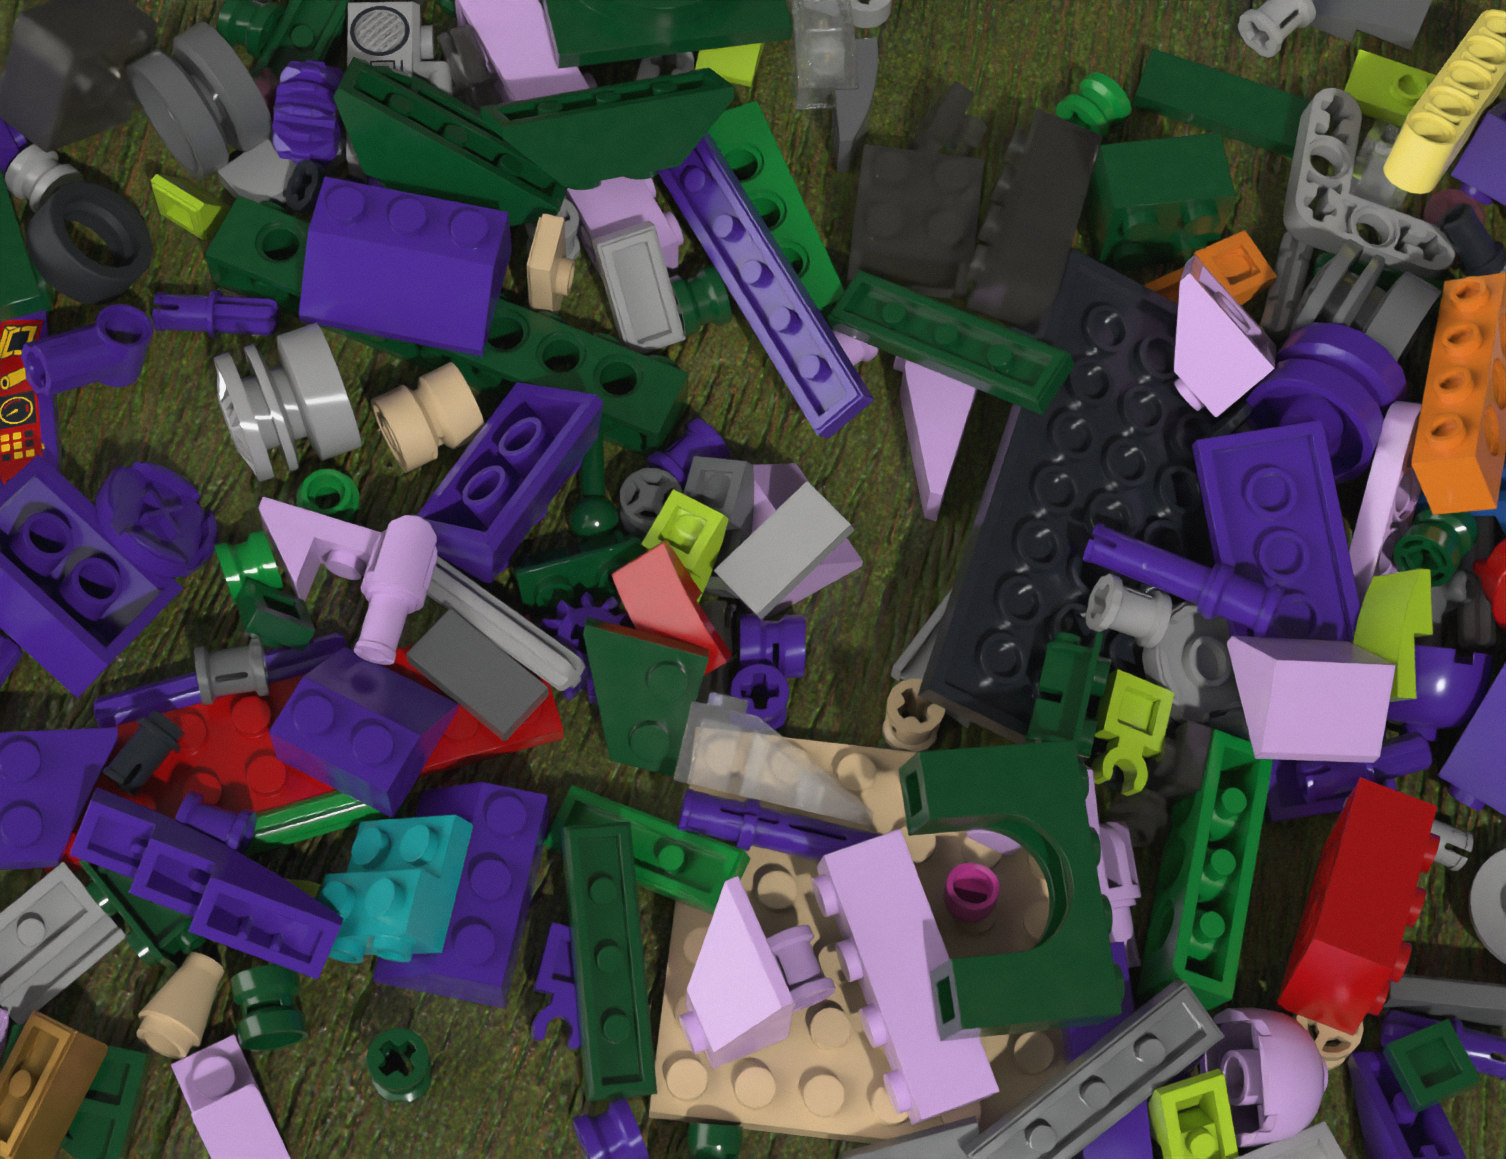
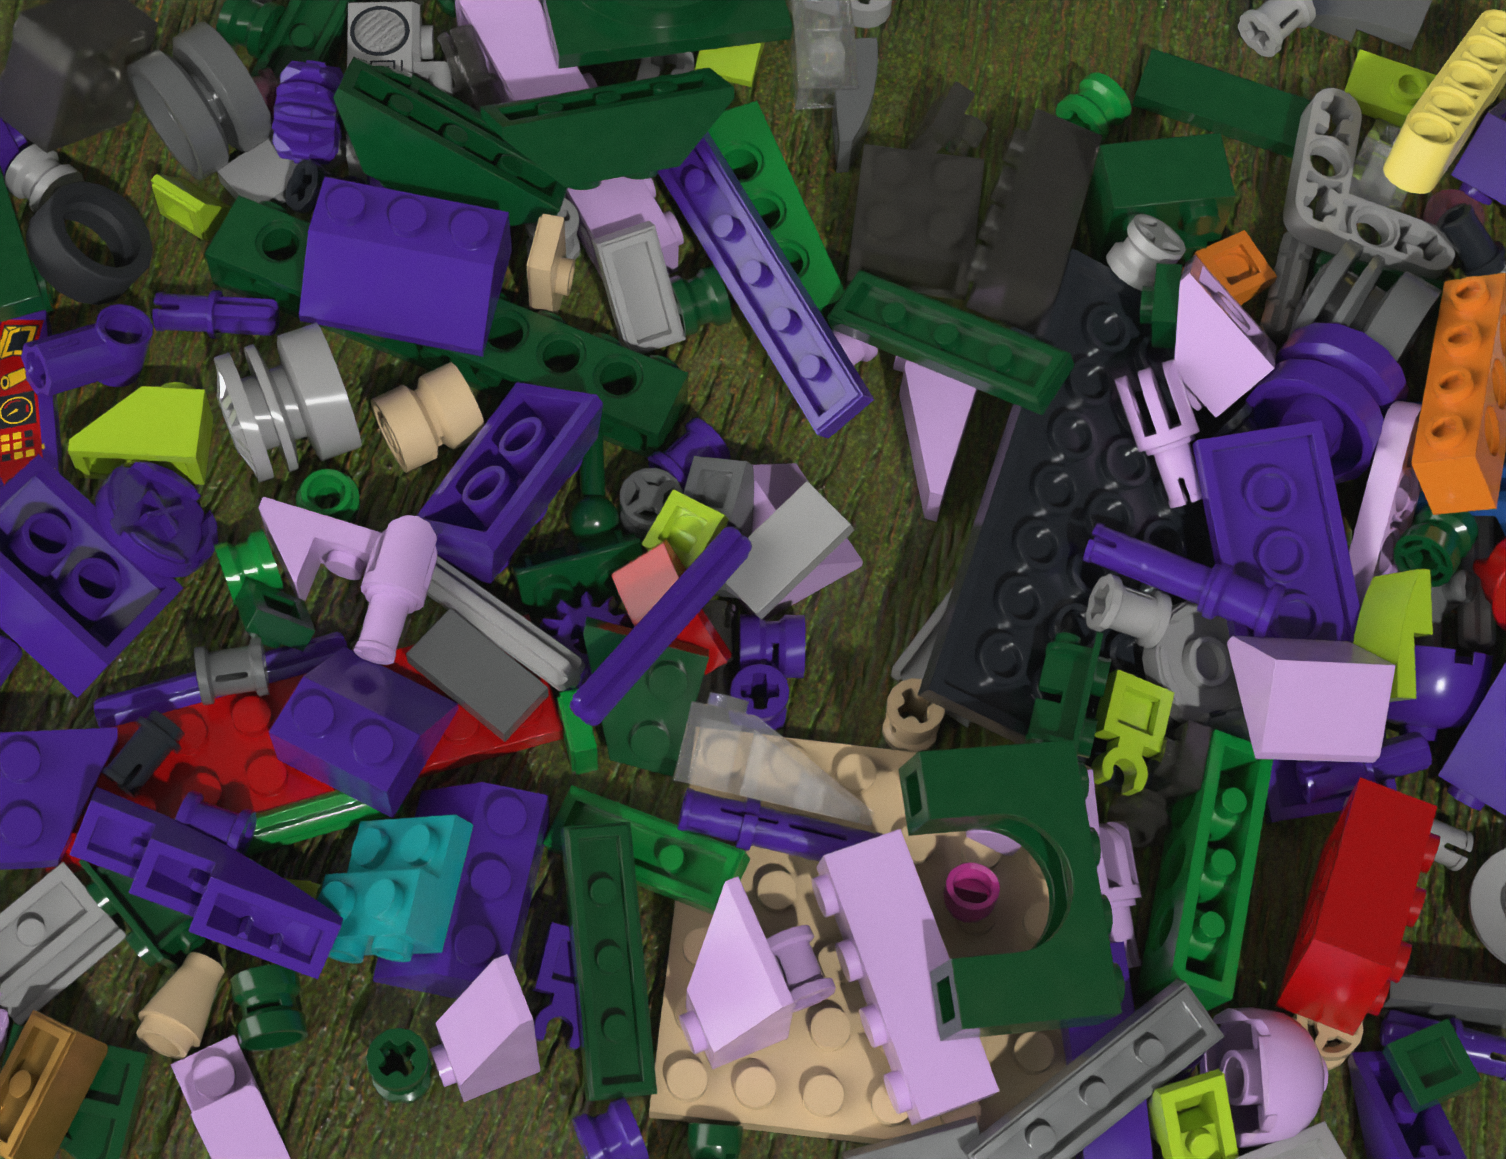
none -> lime slope [68,382,213,485]
none -> lavender slope [430,954,540,1102]
none -> green tile [557,688,598,775]
none -> dark purple axle [569,527,752,726]
none -> light grey wheel [1106,214,1186,291]
none -> lavender arm [1114,359,1202,508]
none -> dark green plate [1140,263,1182,349]

